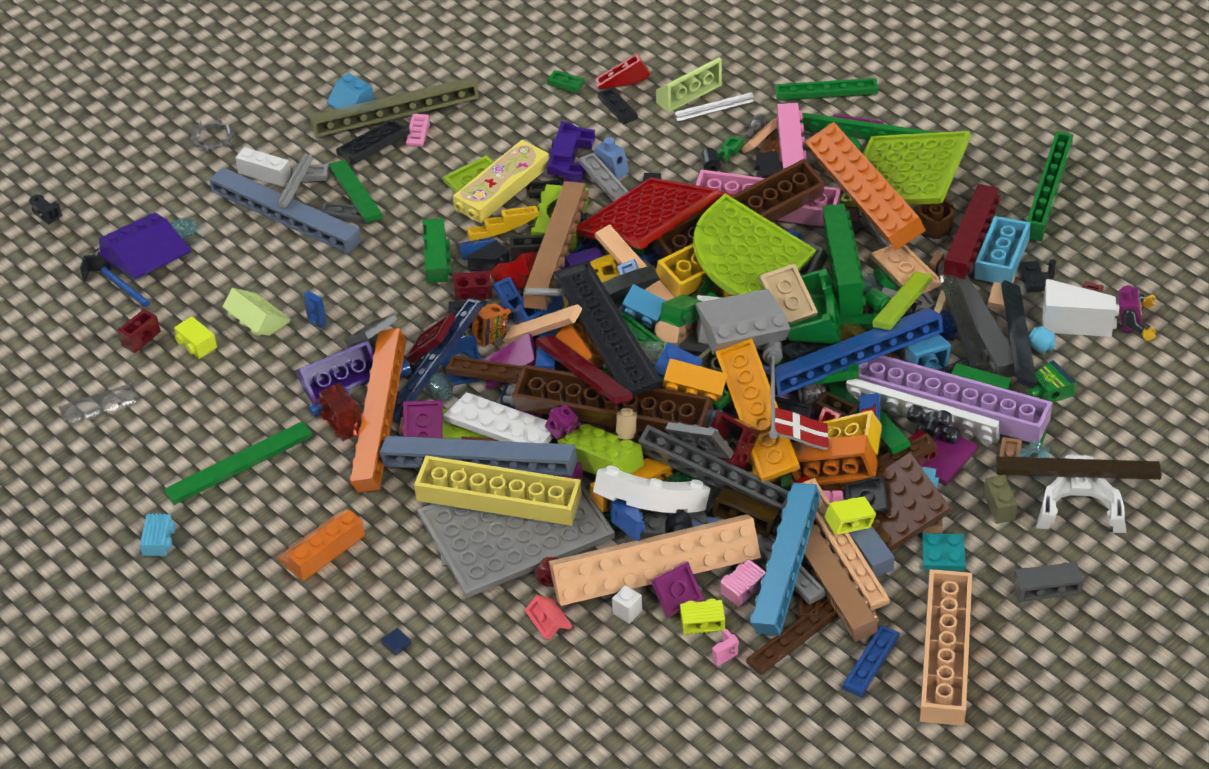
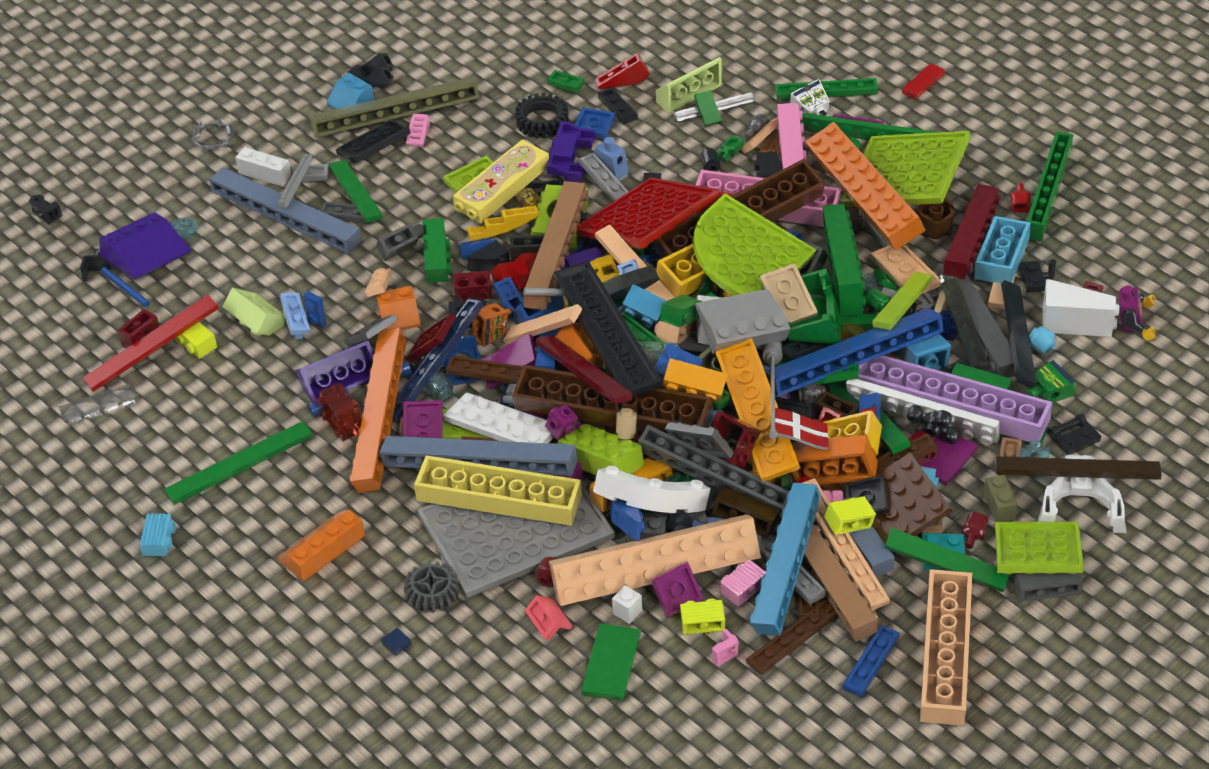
medium nougat plate [929,251,944,275] -> none
none -> tile [83,295,219,392]
none -> light blue plate [280,293,310,340]
none -> black brick [347,53,394,87]
none -> light nougat plate [365,268,393,297]
none -> dark grey brick [376,223,424,261]
none -> orange slope [376,286,421,330]
none -> dark grey gear [404,561,460,613]
none -> black tyre [515,93,569,139]
none -> clear yellow head [516,188,542,209]
none -> blue plate [574,107,615,139]
none -> green tile [581,623,641,701]
none -> green tile [694,90,722,127]
none -> torso [790,79,829,116]
none -> green tile [884,528,1009,592]
none -> red tile [902,63,945,100]
none -> dark red piece [962,512,989,549]
none -> lime plate [995,522,1084,574]
none -> red piece [1011,183,1031,213]
none -> black plate [1048,413,1101,455]

